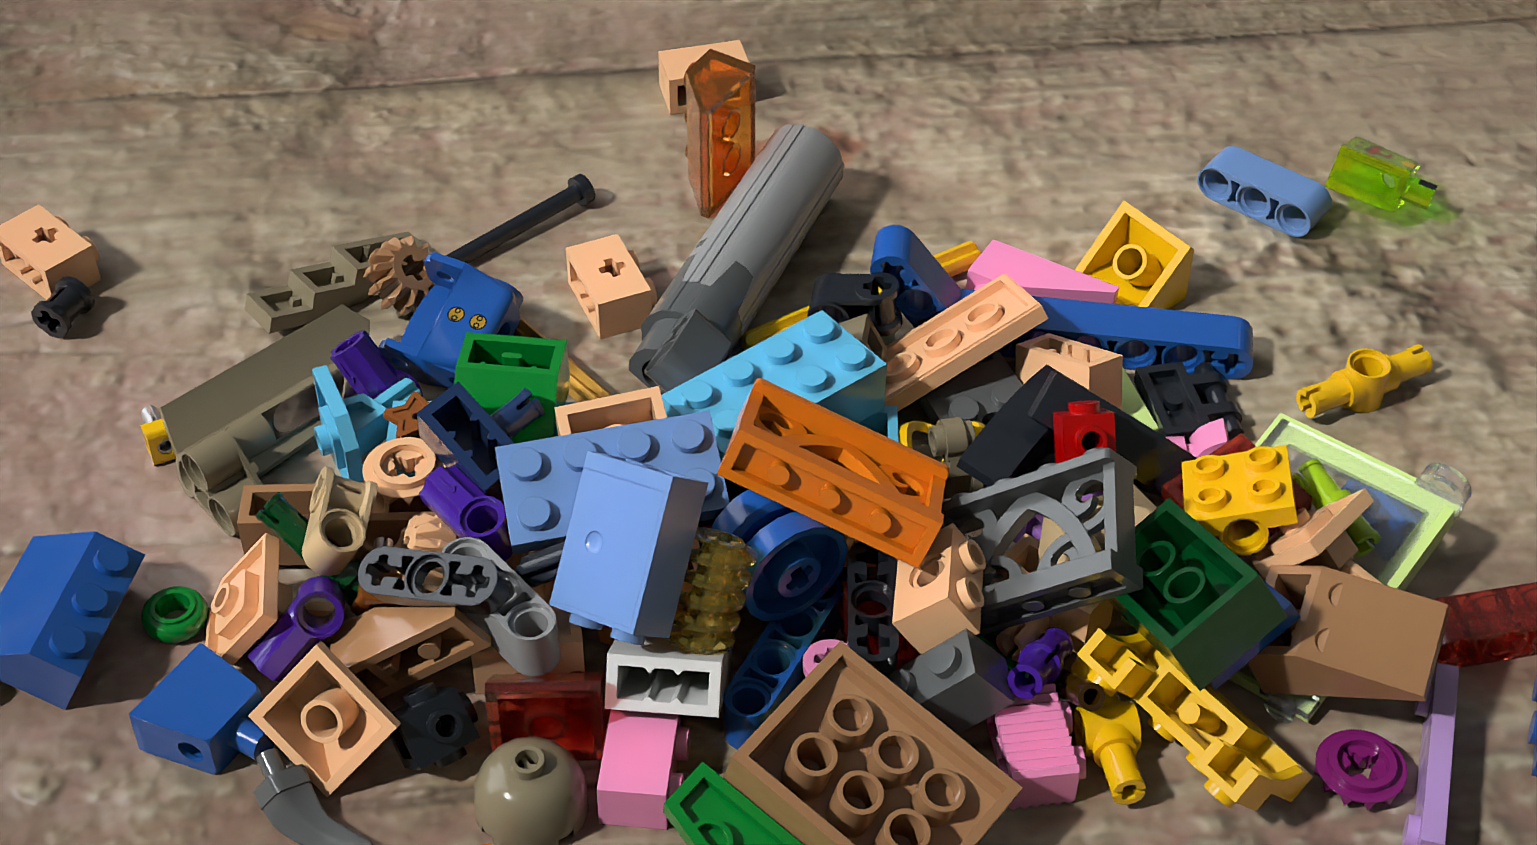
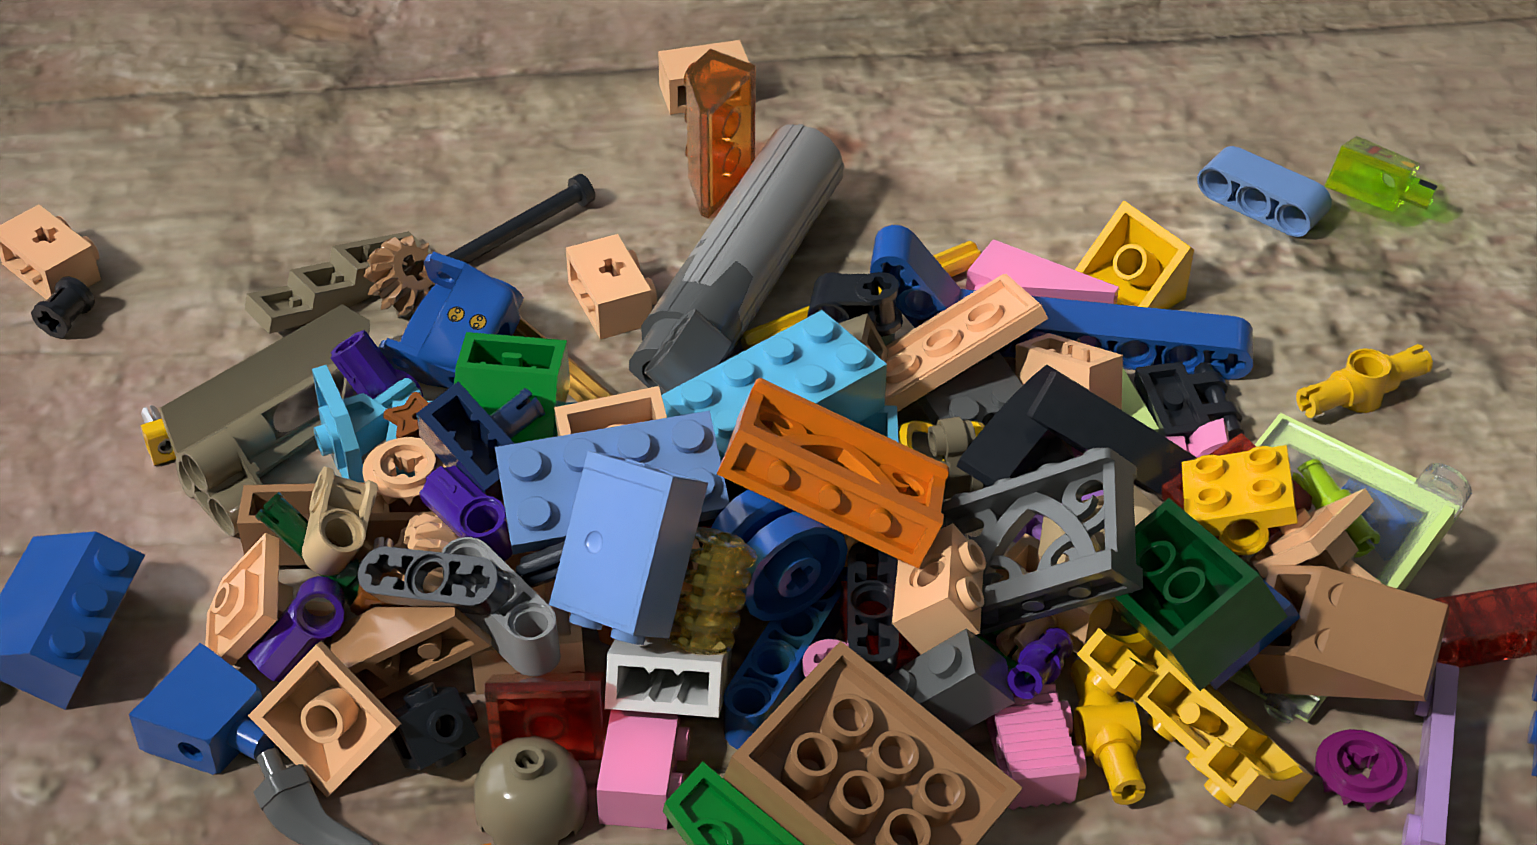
green piece [141,586,209,643] -> none
dark brown piece [1052,669,1105,711] -> none
red brick [1053,400,1116,463] -> none

